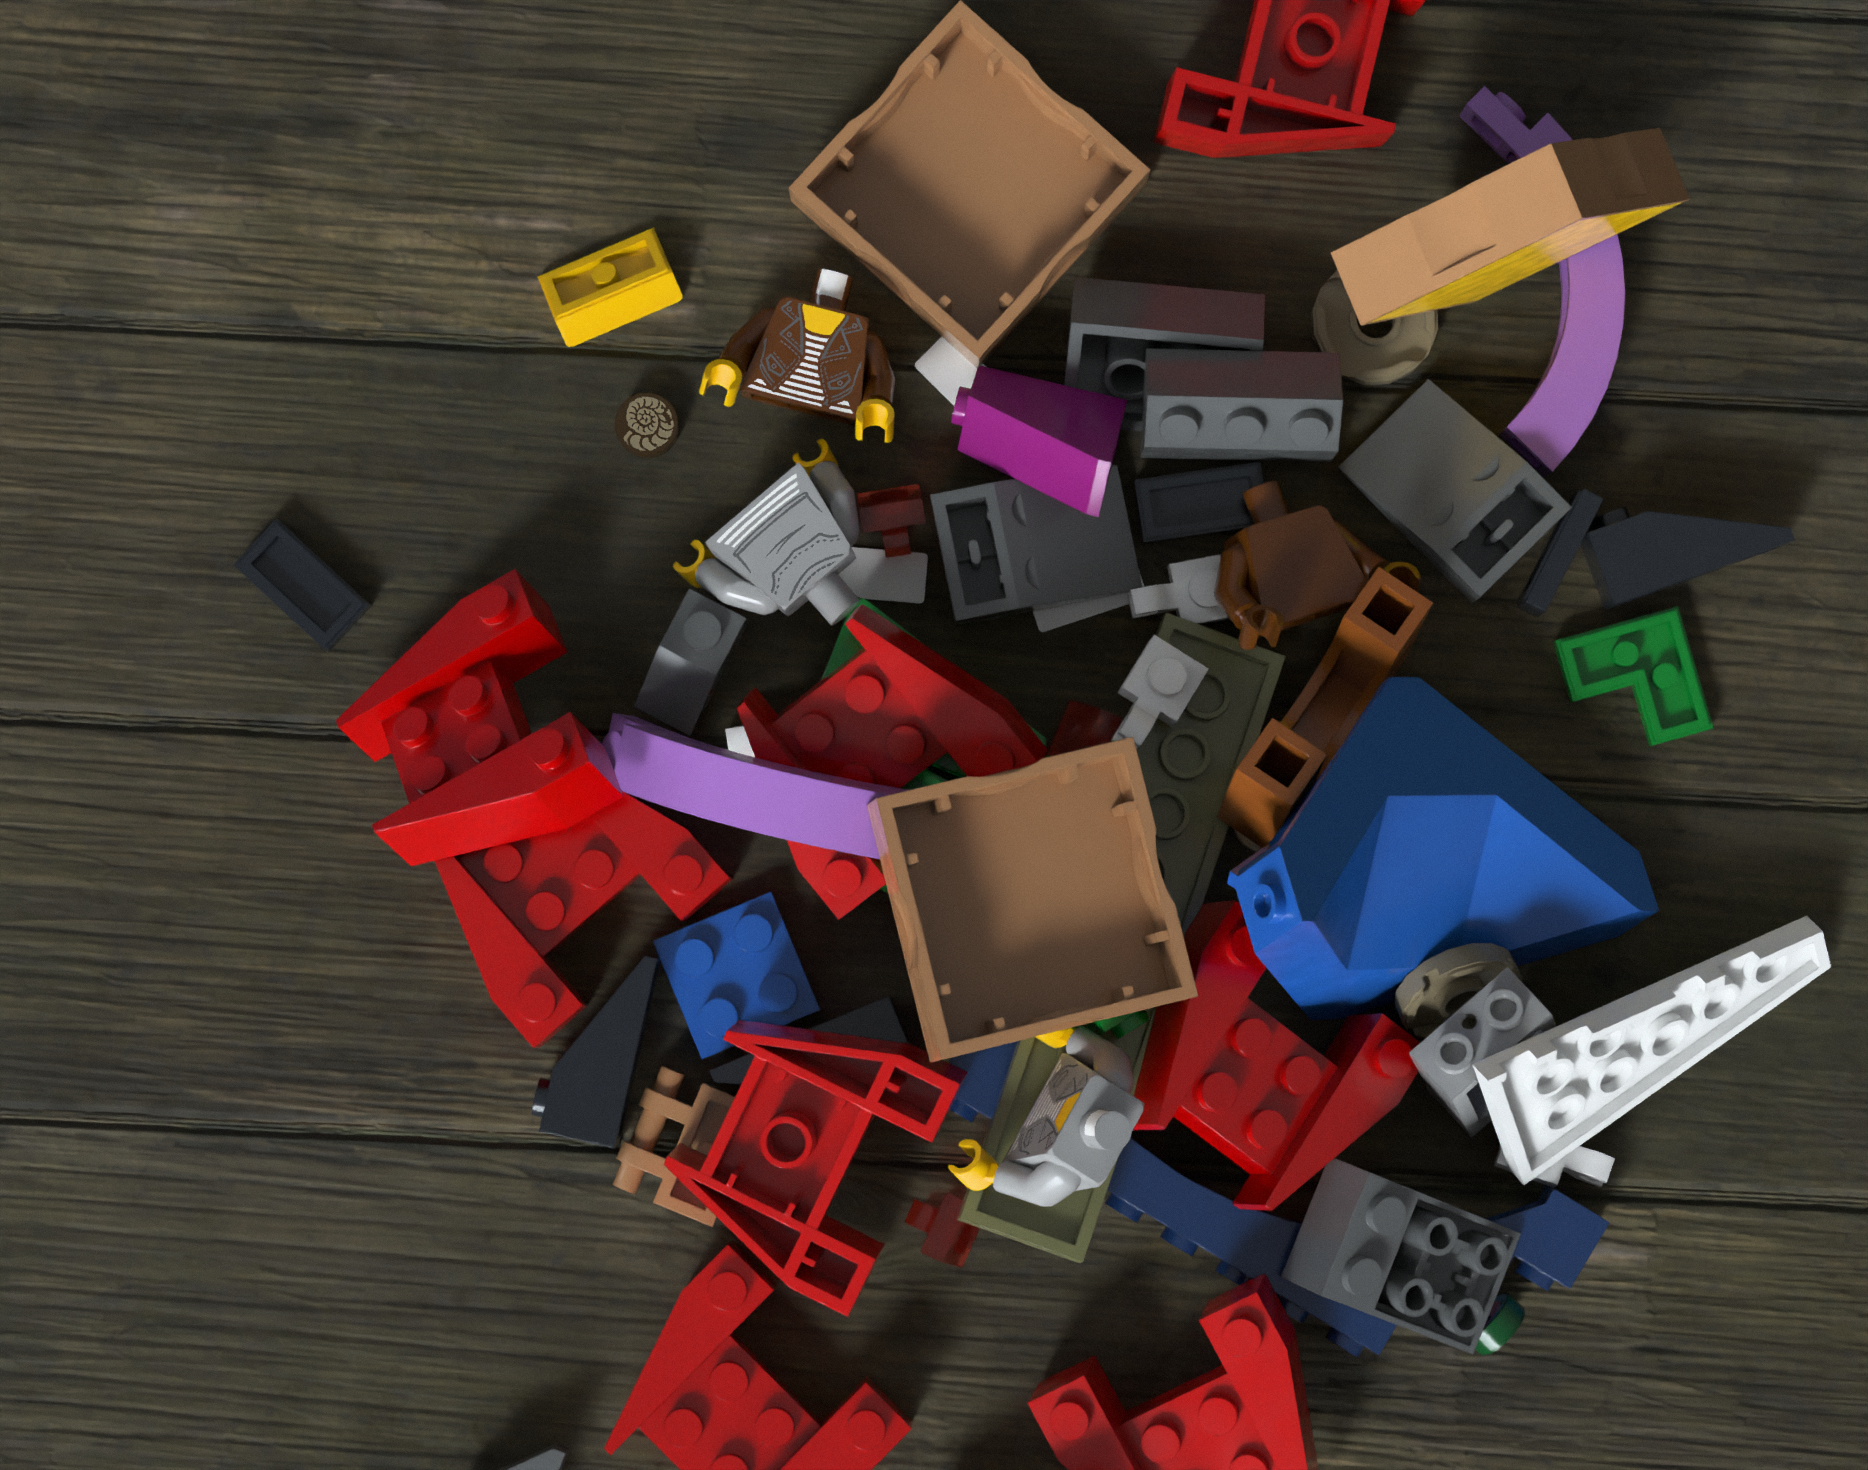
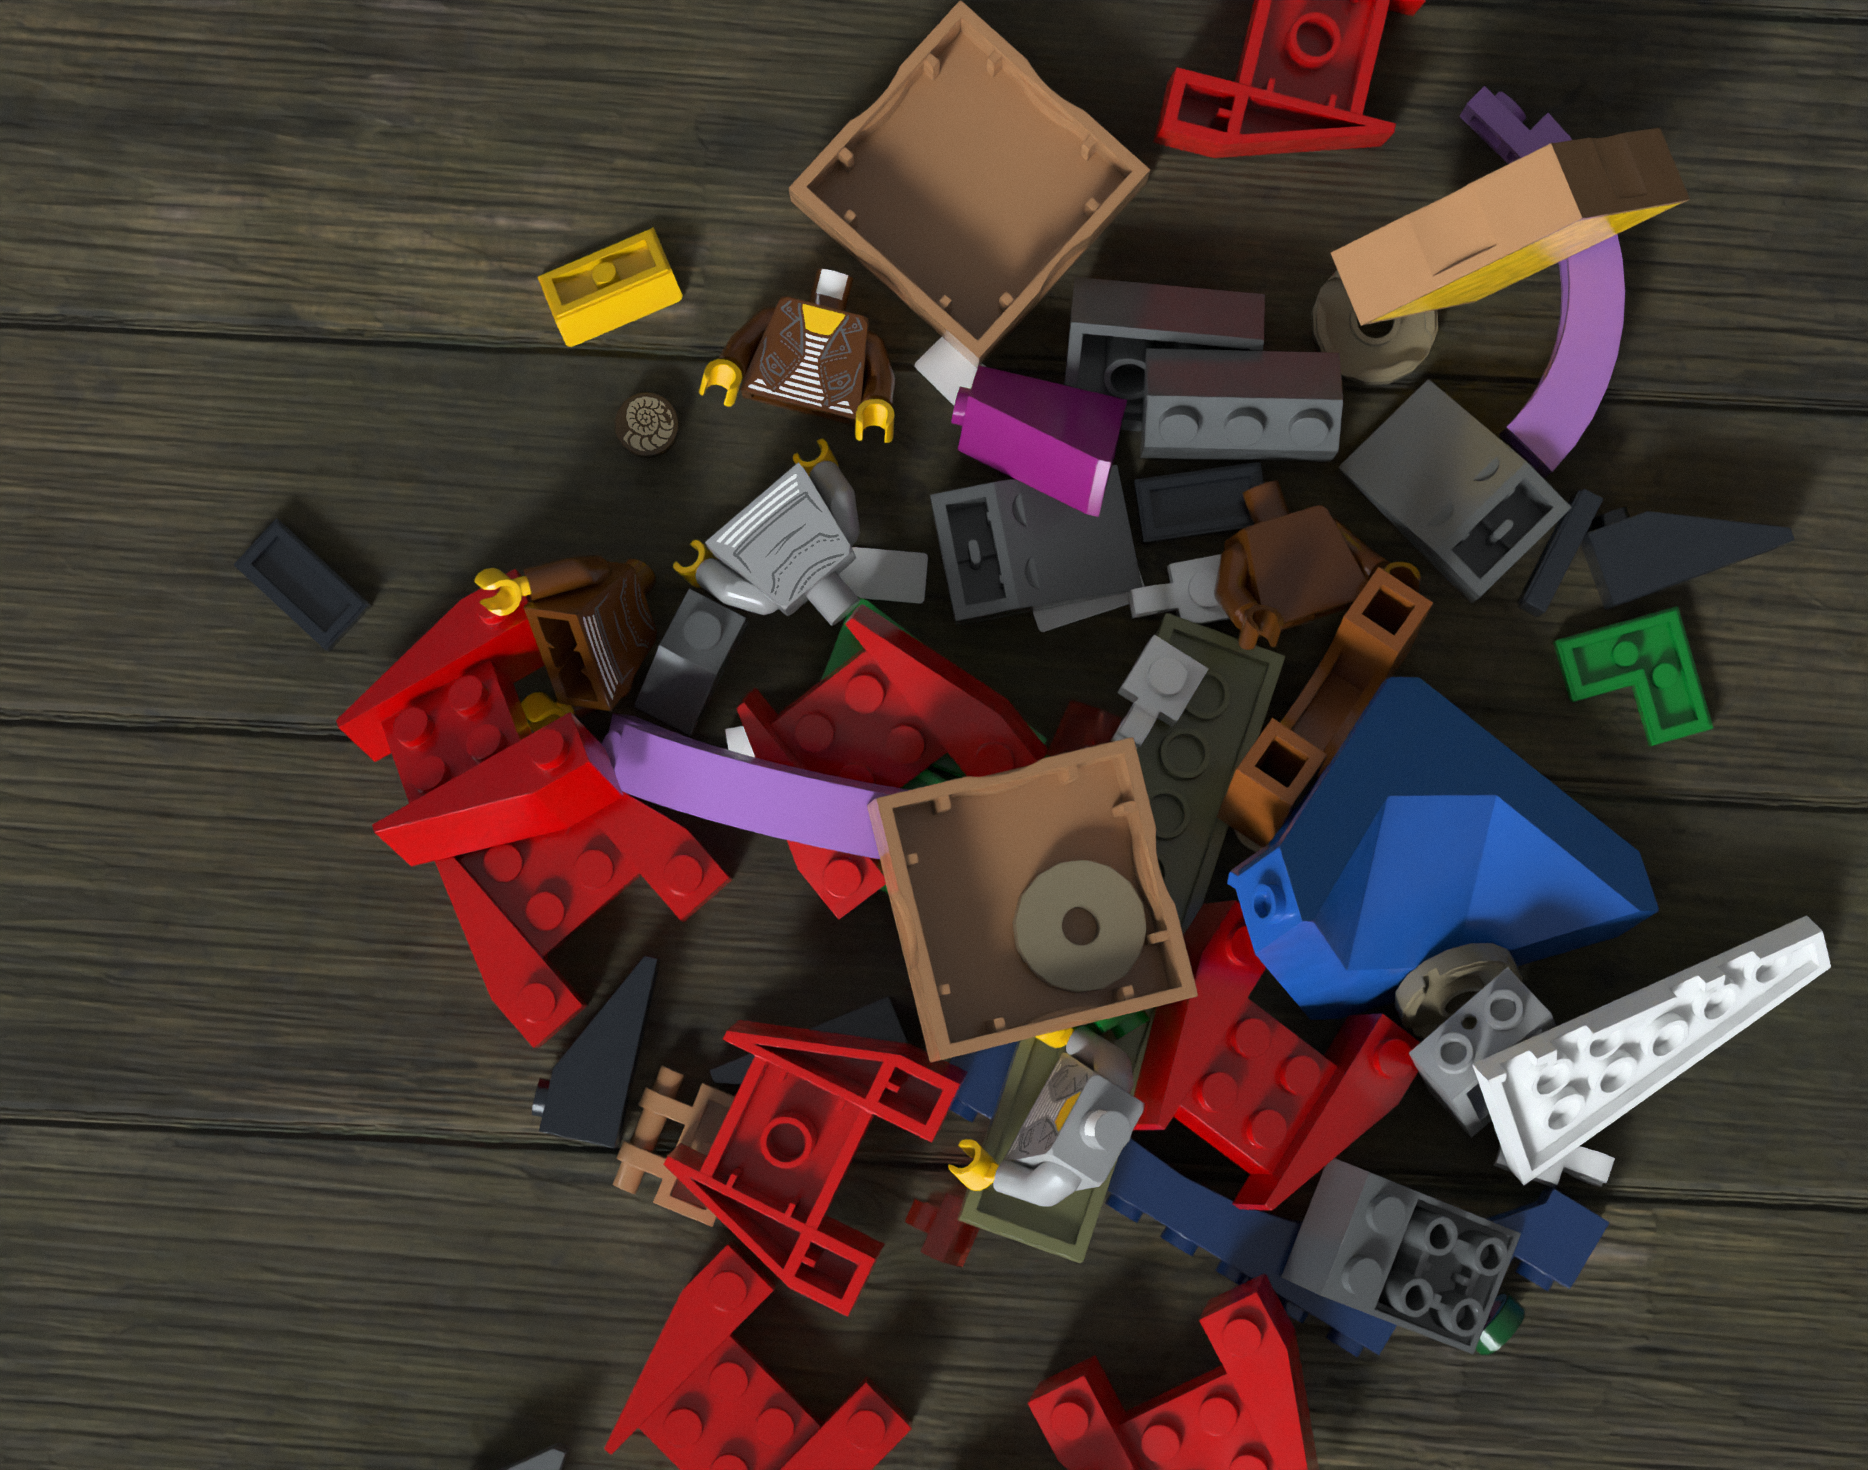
blue plate [653,892,821,1059] -> none
clear red tile [856,484,926,558] -> none
none -> reddish brown torso [475,555,657,732]
none -> dark tan tile [1012,860,1147,993]

